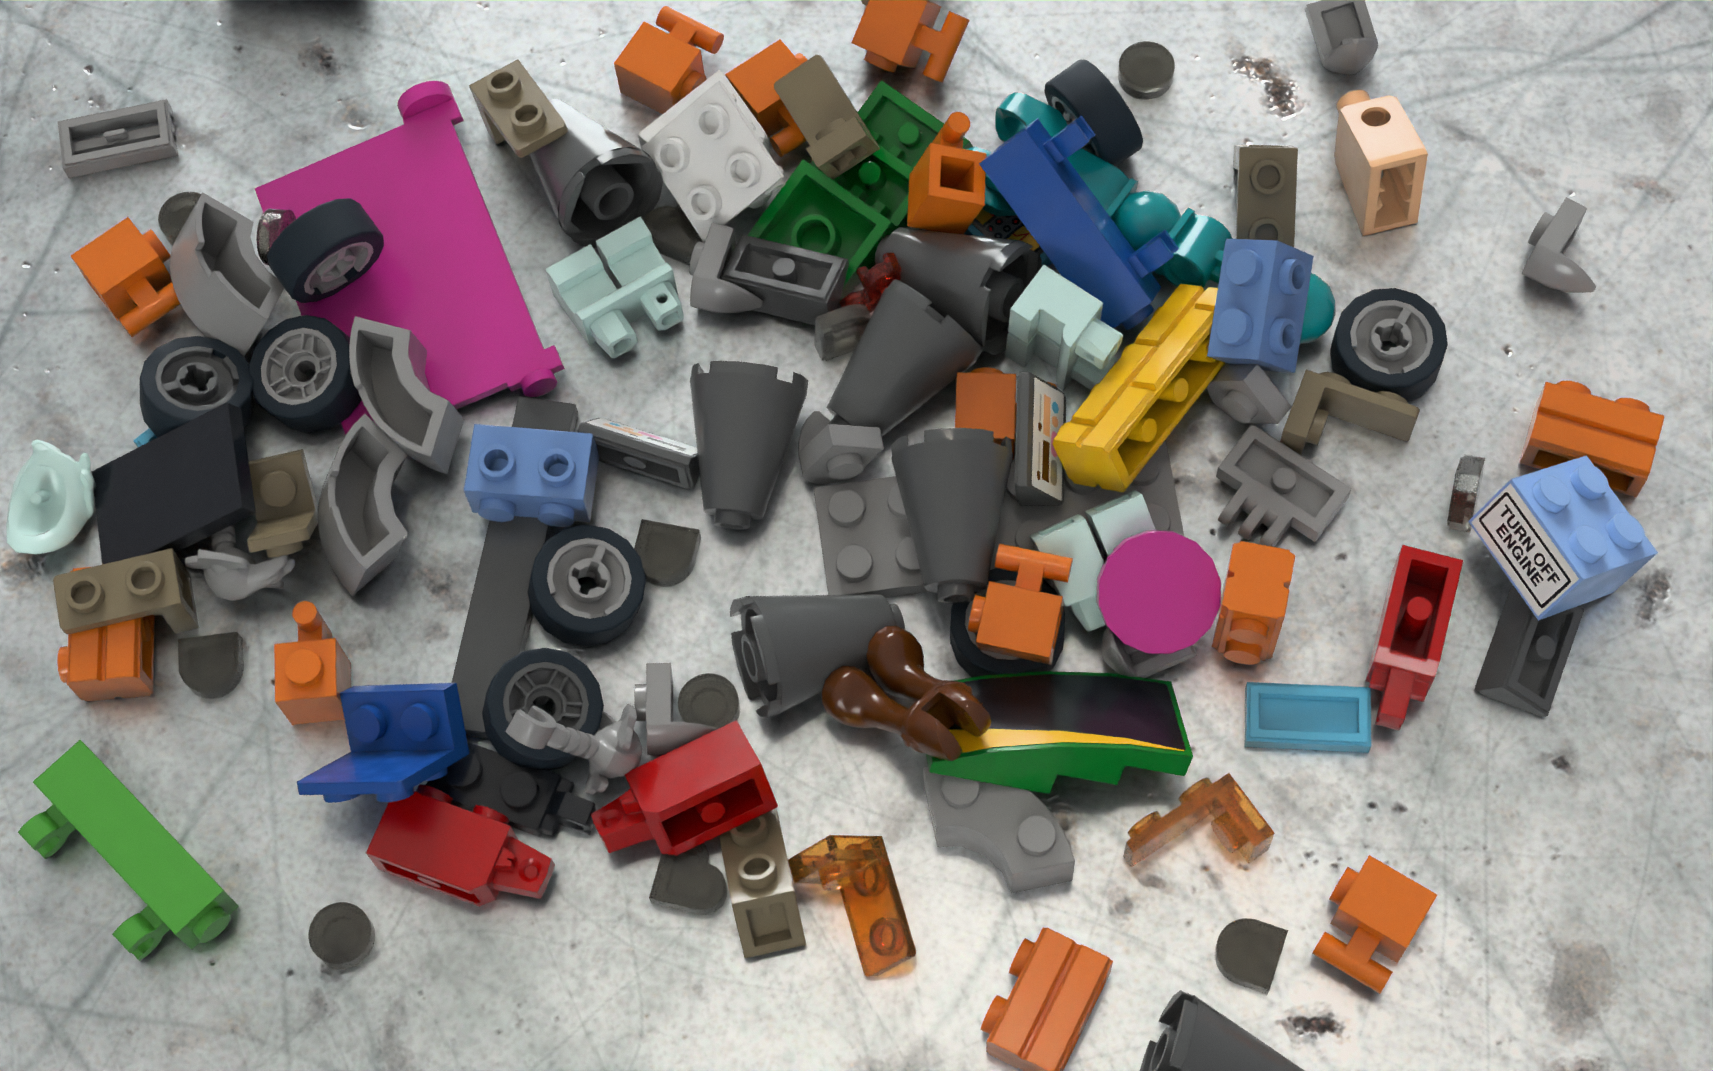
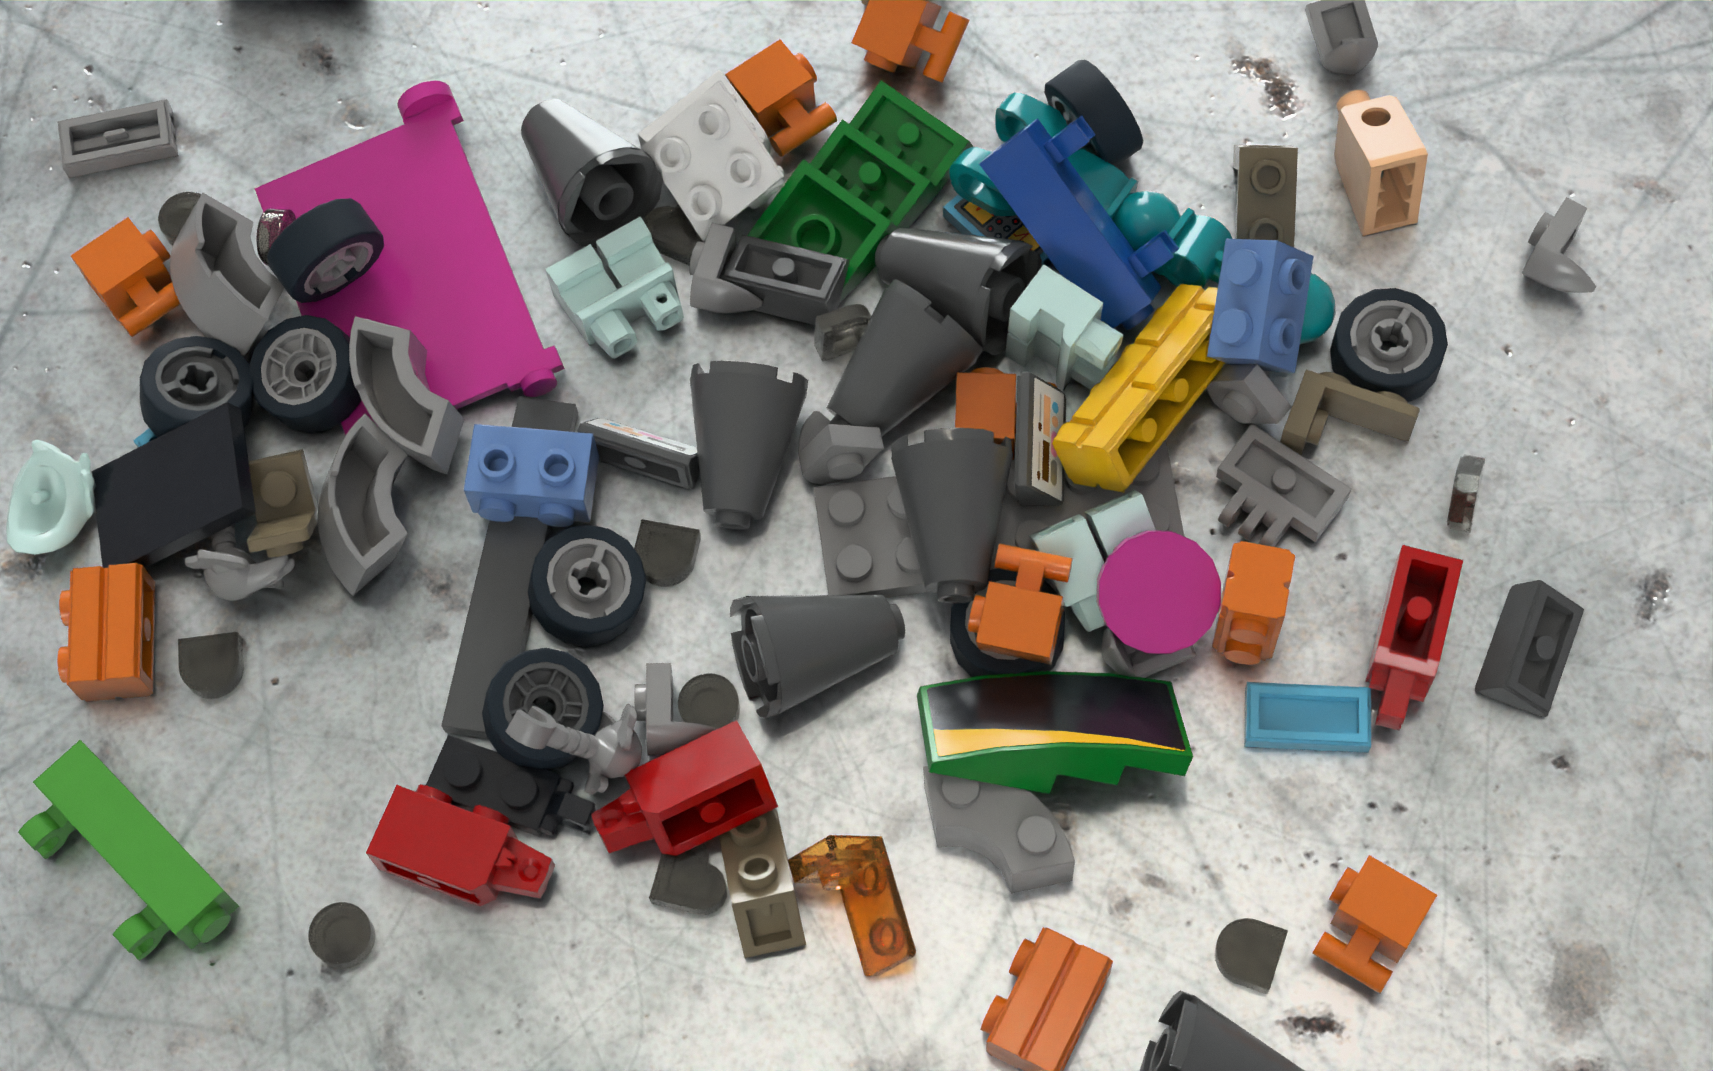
dark tan bracket [53,548,199,634] -> none
orange brick [274,601,351,725] -> none
blue bracket [297,683,470,803] -> none
dark tan bracket [469,59,568,158] -> none
orange brick [614,6,724,114] -> none
dark tan bracket [774,55,880,180] -> none
reddish brown piece [822,626,991,761] -> none
clear red piece [840,252,901,318] -> none
orange brick [907,112,986,234] -> none
clear smoke tile [1118,41,1175,100] -> none
clear orange bracket [1123,773,1275,867] -> none
light blue brick [1468,455,1658,621] -> none
orange brick [1519,381,1665,497] -> none

